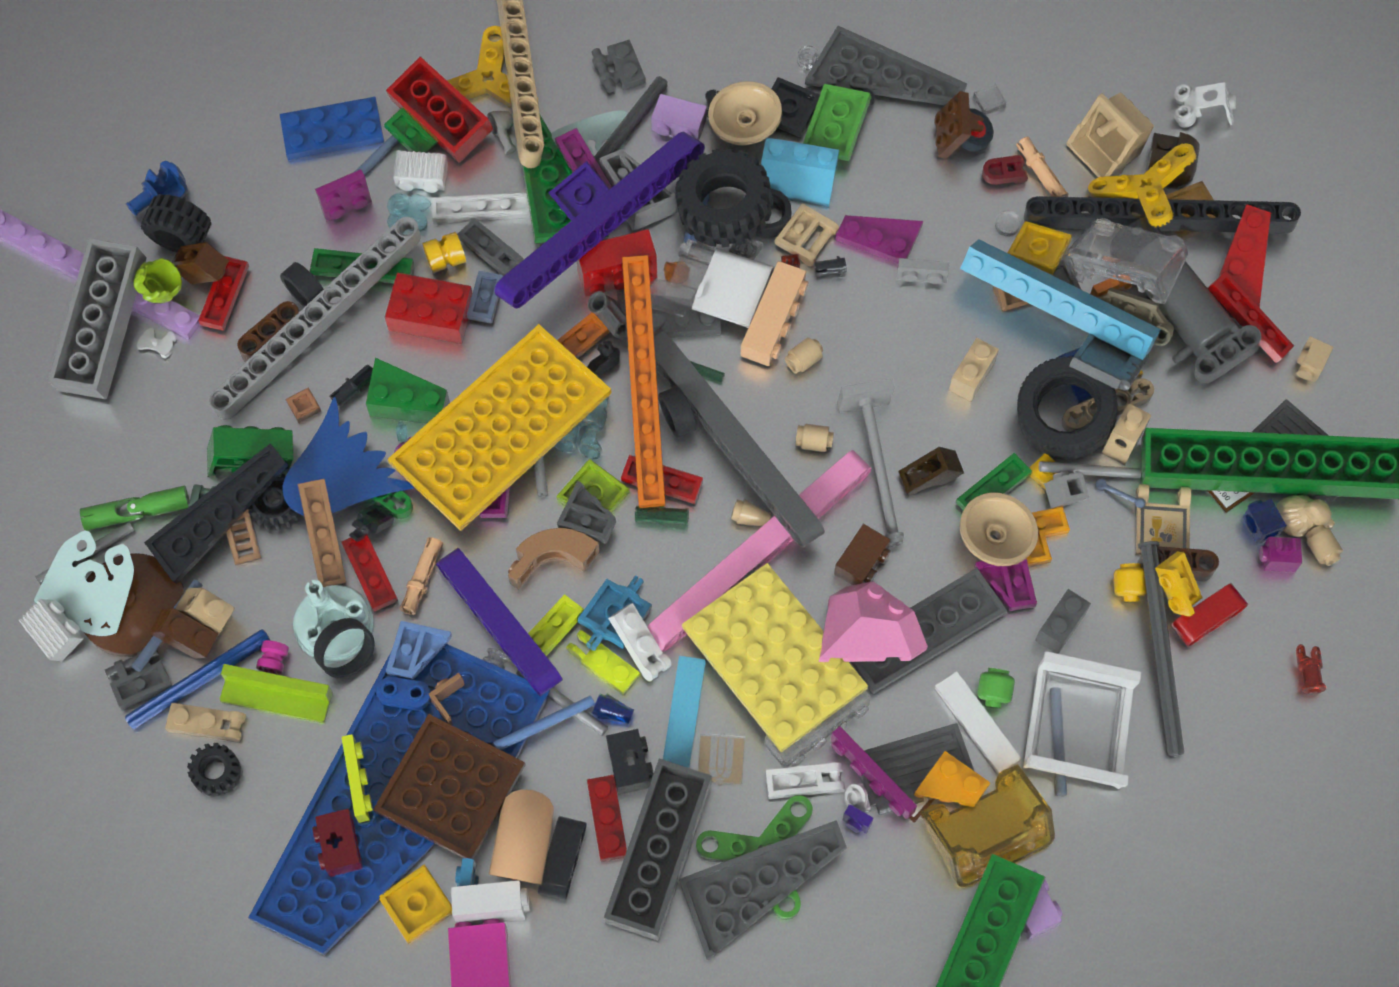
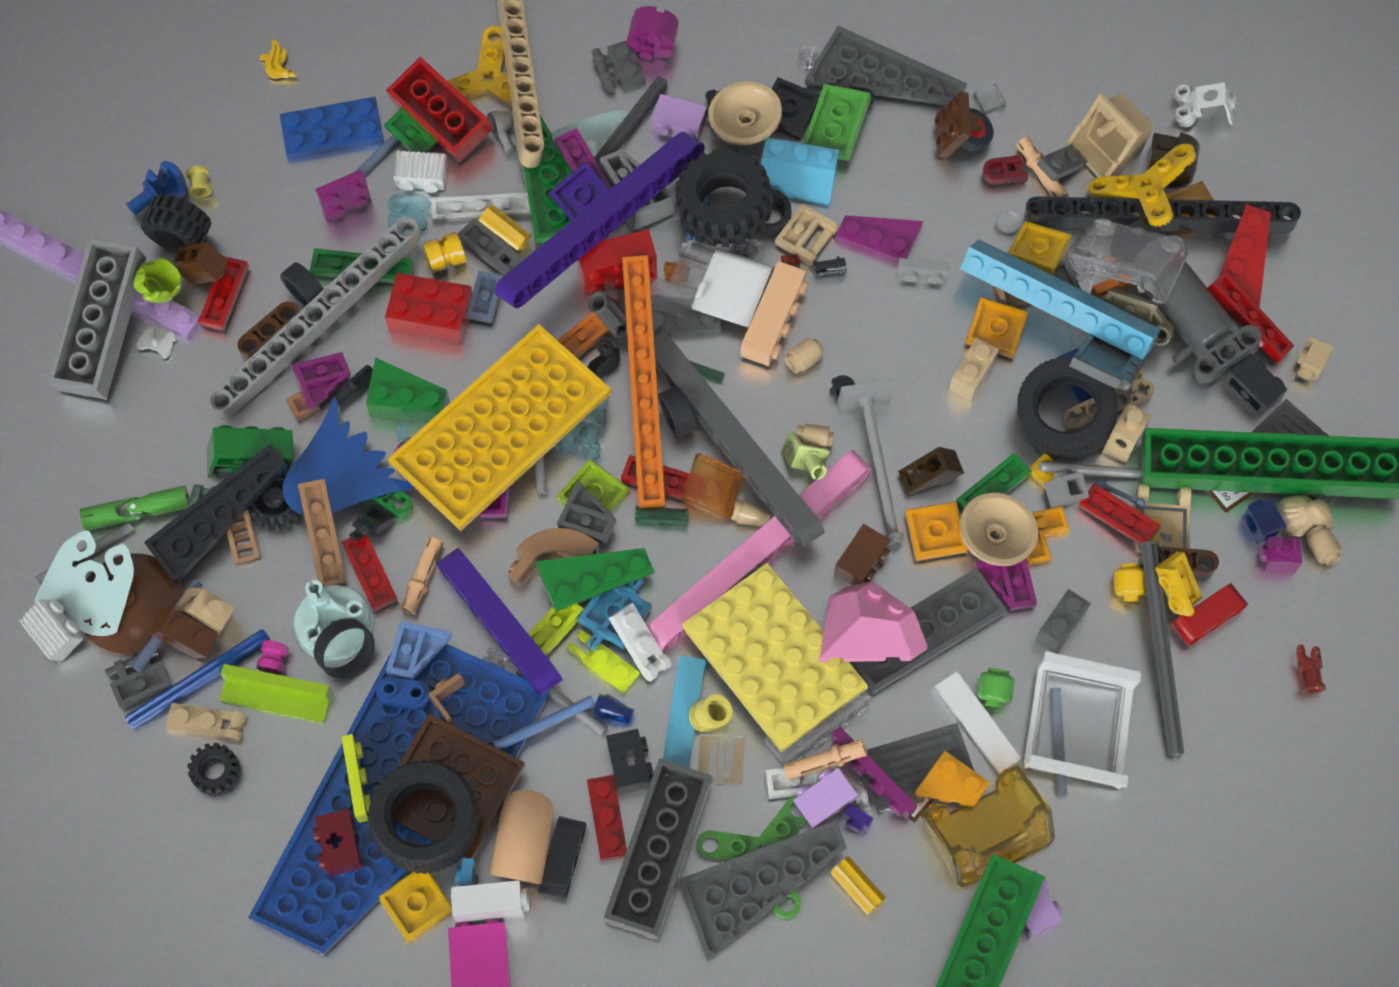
none -> light yellow bush [186,166,212,198]
none -> yellow piece [259,40,297,79]
none -> magenta wing [293,352,351,411]
none -> black tyre [368,760,480,874]
none -> yellow axle [479,204,531,252]
none -> green wing [535,548,655,613]
none -> magenta brick [626,6,679,61]
none -> clear orange tile [681,452,743,521]
none -> light yellow piece [689,694,732,733]
none -> yellowish green bracket [781,432,830,480]
none -> light nougat pin [784,738,868,782]
none -> lavender brick [793,767,860,829]
none -> black plate [829,375,855,398]
none -> yellow axle [831,856,886,915]
none -> light orange plate [905,501,968,561]
none -> light orange plate [965,297,1029,359]
none -> dark grey plate [1037,144,1088,181]
none -> red plate [1079,483,1161,544]
none -> black brick [1224,354,1288,417]

